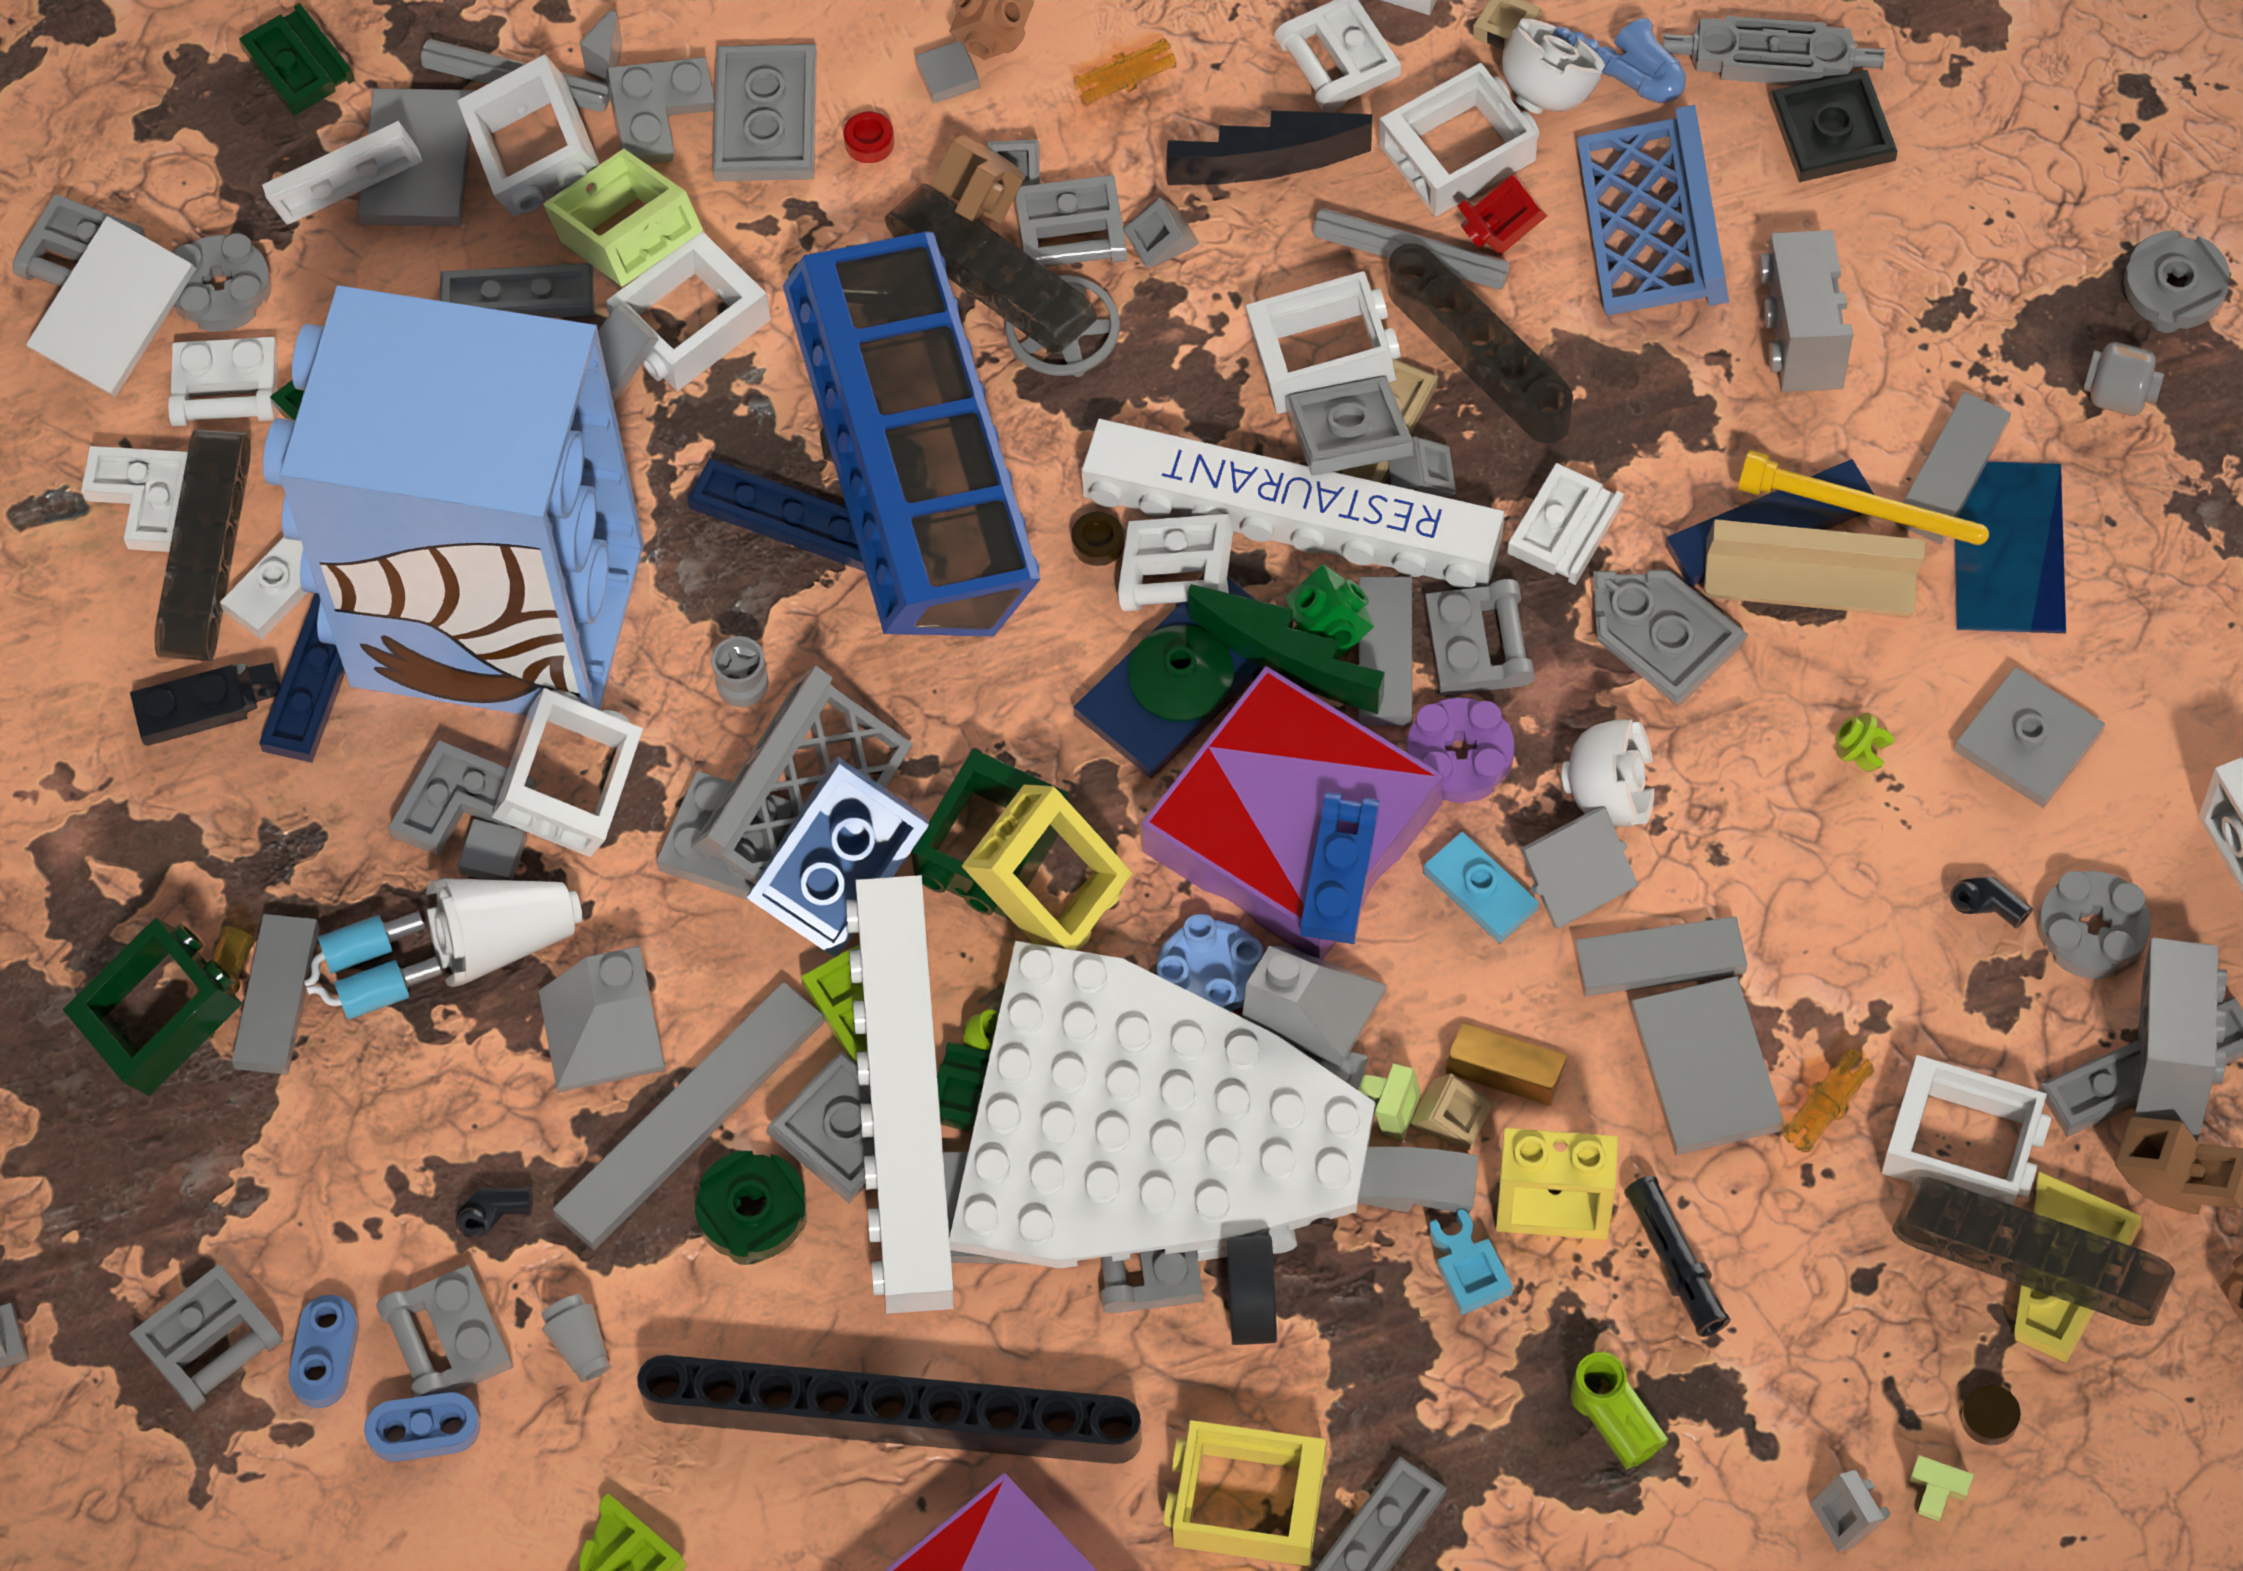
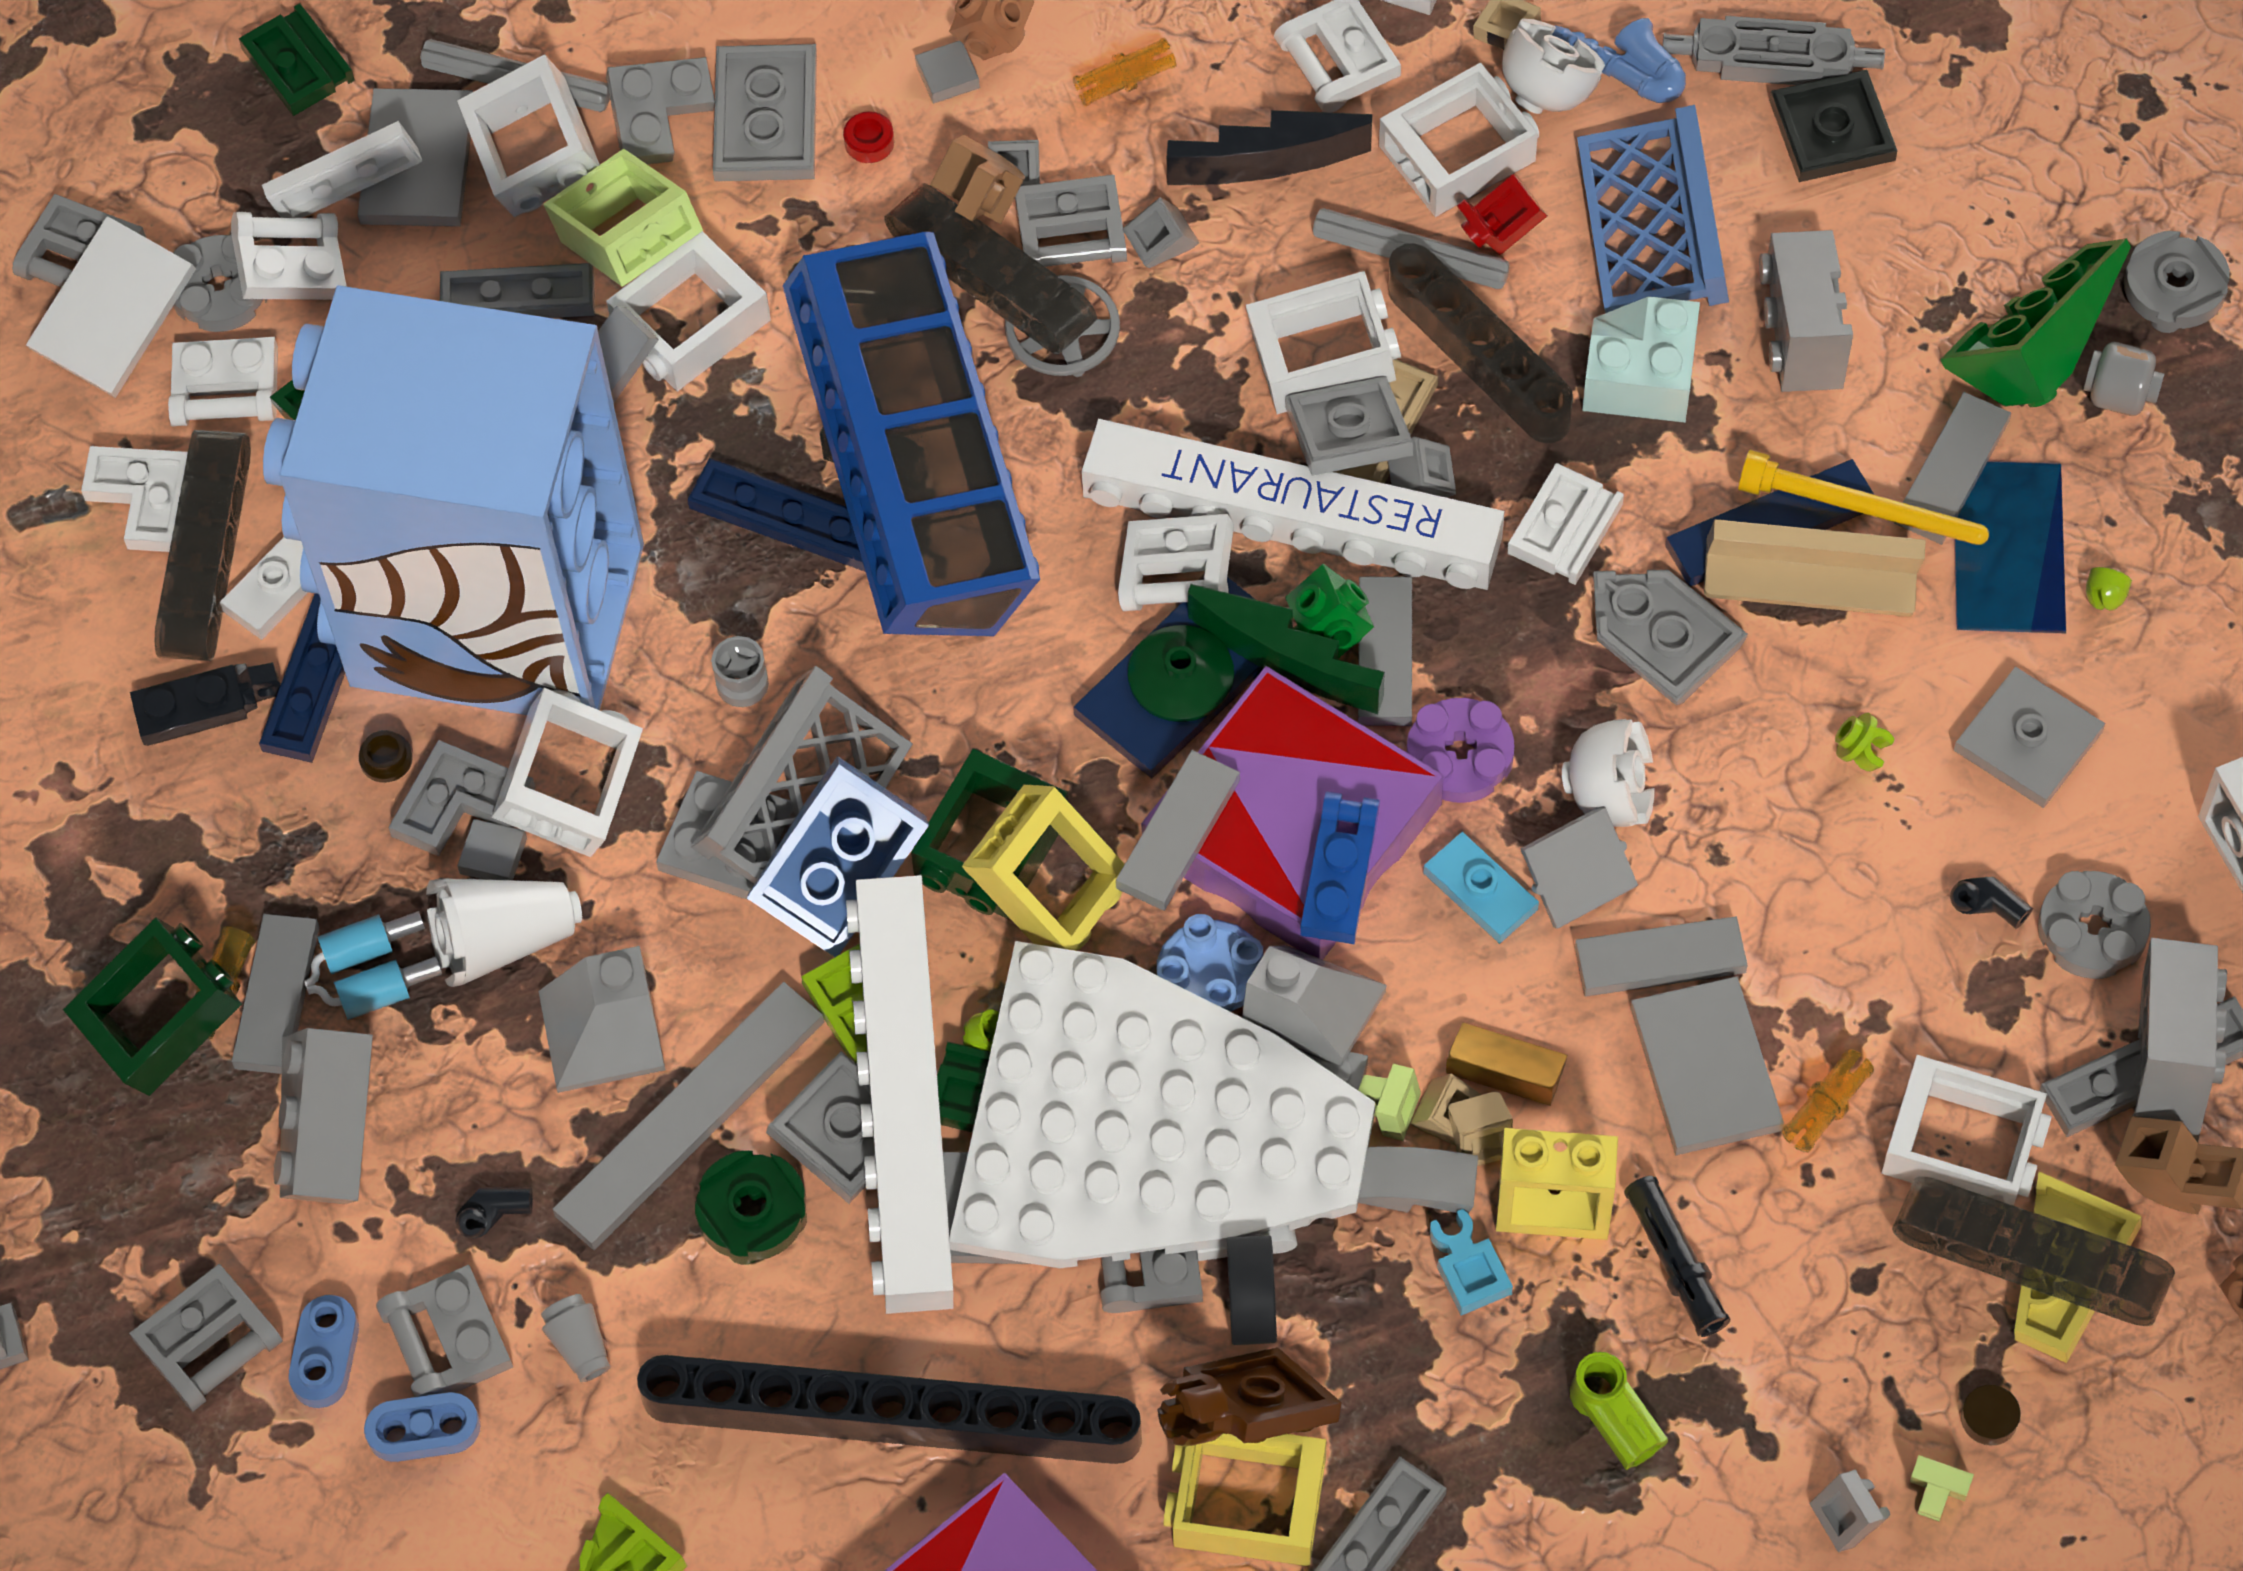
light grey slope [580,10,622,83] -> none
dark brown tile [1072,512,1124,566] -> none
light grey plate [1425,579,1535,696] -> none
none -> white plate [231,212,347,300]
none -> light grey wedge [273,1028,373,1204]
none -> dark brown plate [359,730,413,783]
none -> light grey tile [1116,750,1240,911]
none -> reddish brown plate [1157,1347,1342,1447]
none -> tan slope [1448,1092,1513,1166]
none -> light aqua slope [1582,296,1700,423]
none -> green wedge [1940,238,2131,407]
none -> lime hinge [2086,567,2132,611]

